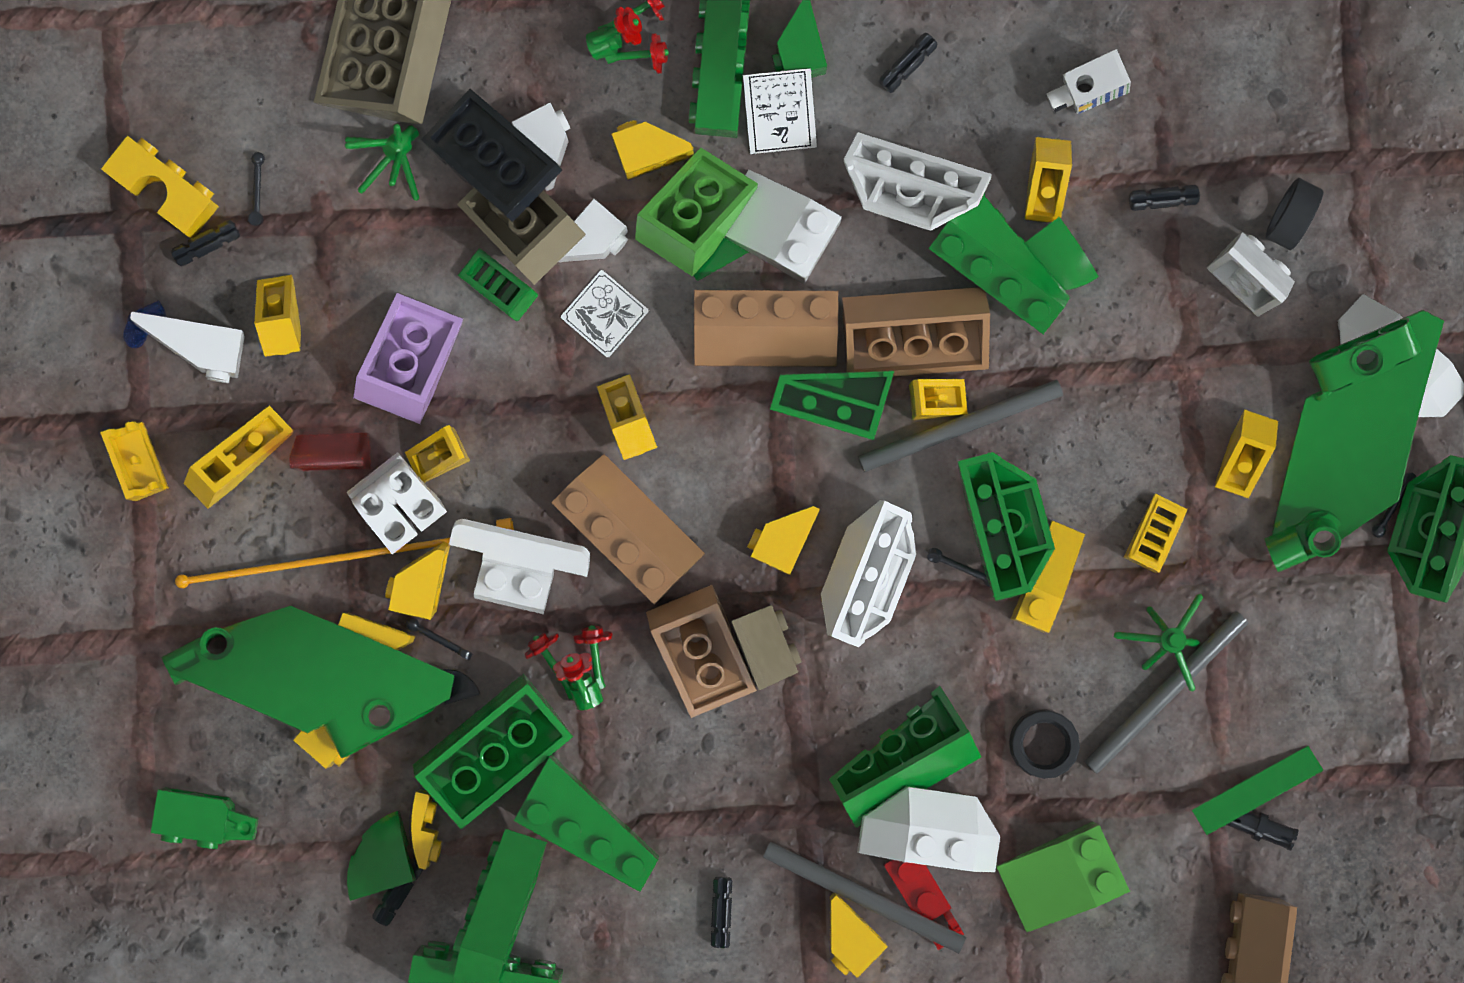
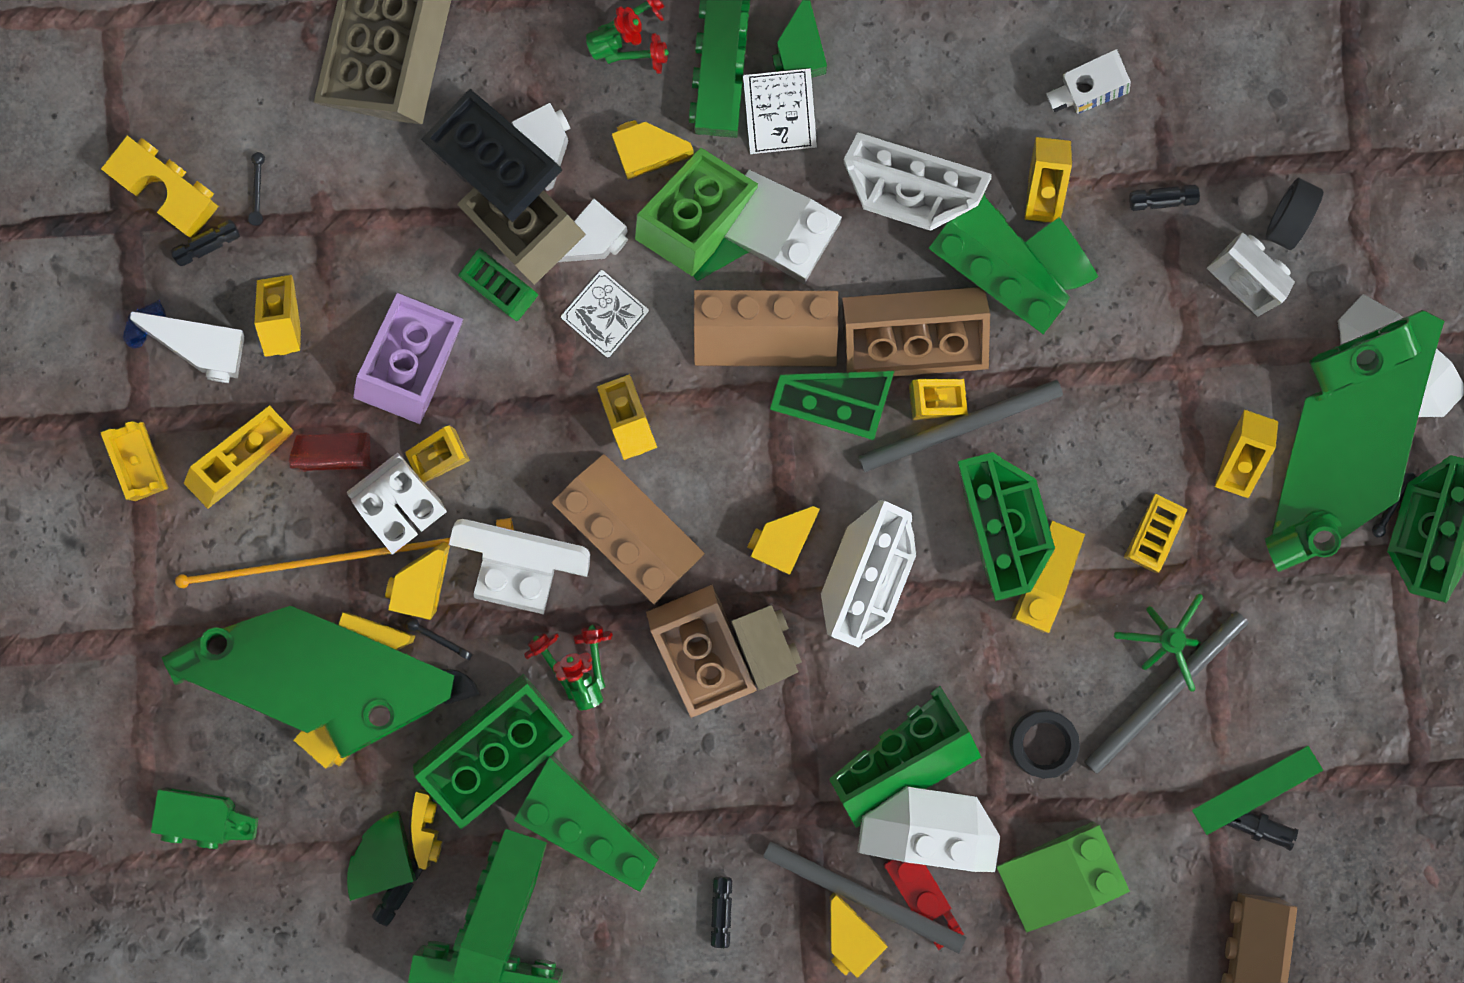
green plant [345,124,419,201] -> none
black axle [879,33,938,93] -> none
black hinge [927,548,990,587] -> none

